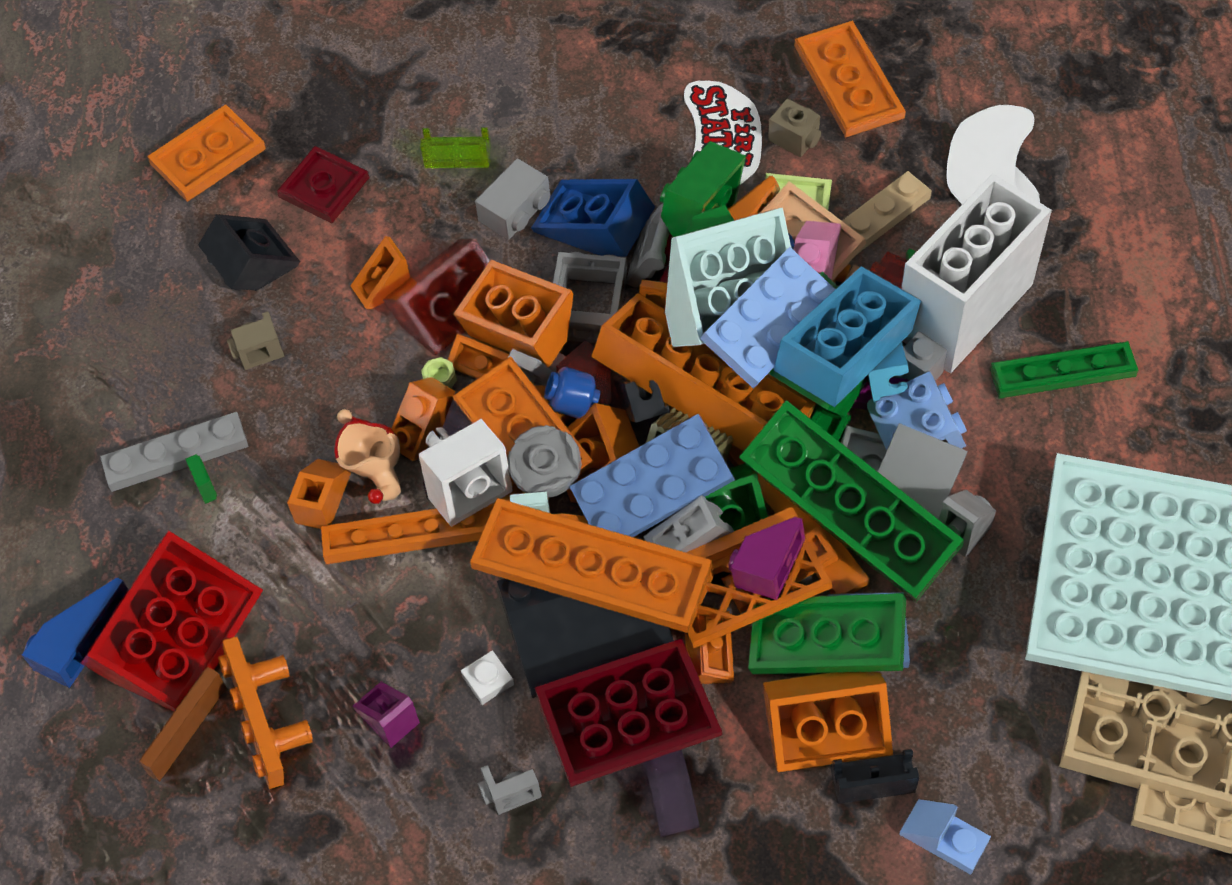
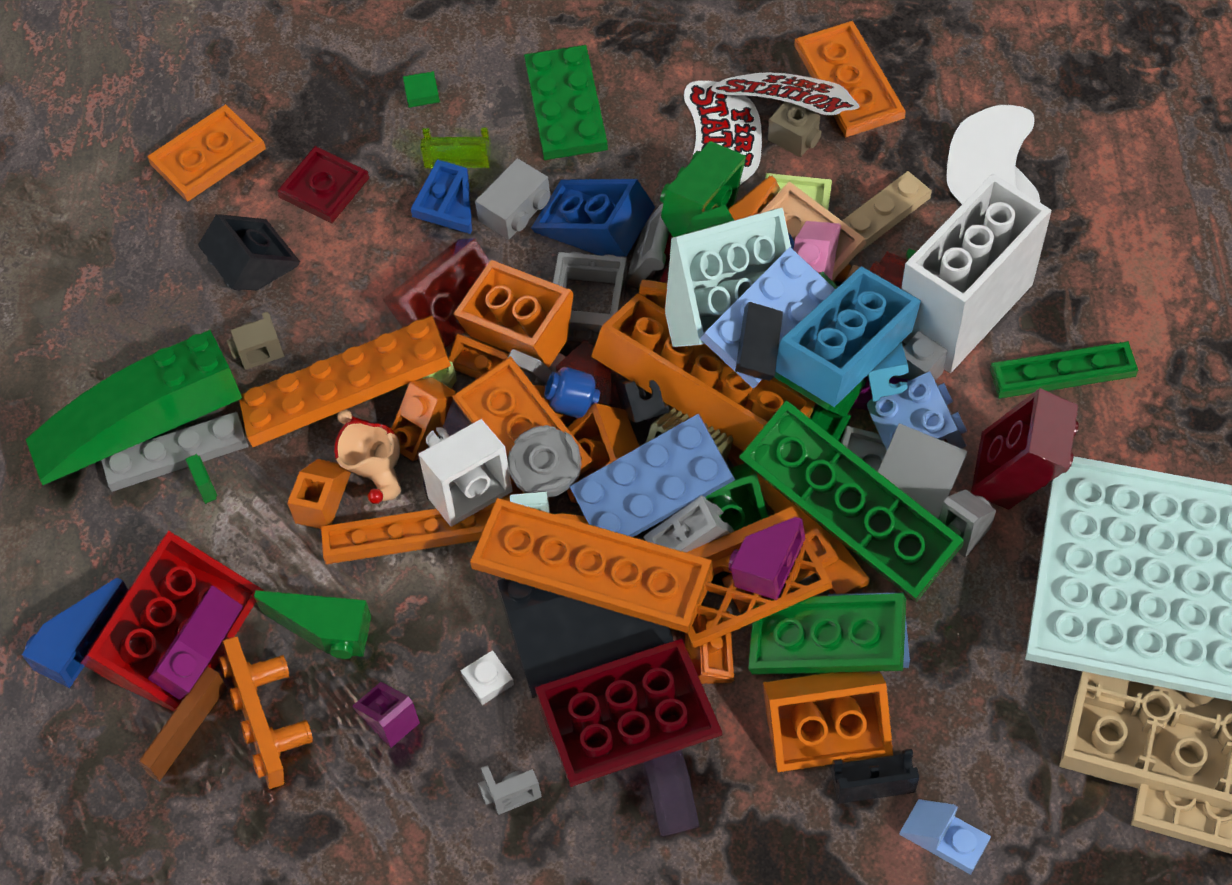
orange slope [350,236,413,309] -> none
none -> green slope [25,330,243,485]
none -> magenta slope [148,585,243,700]
none -> orange plate [239,316,451,447]
none -> green slope [254,590,371,659]
none -> green tile [403,71,440,108]
none -> blue wing [411,159,472,234]
none -> green plate [524,45,608,160]
none -> sticker [711,72,860,115]
none -> black tile [735,302,783,381]
none -> dark red brick [971,388,1079,510]

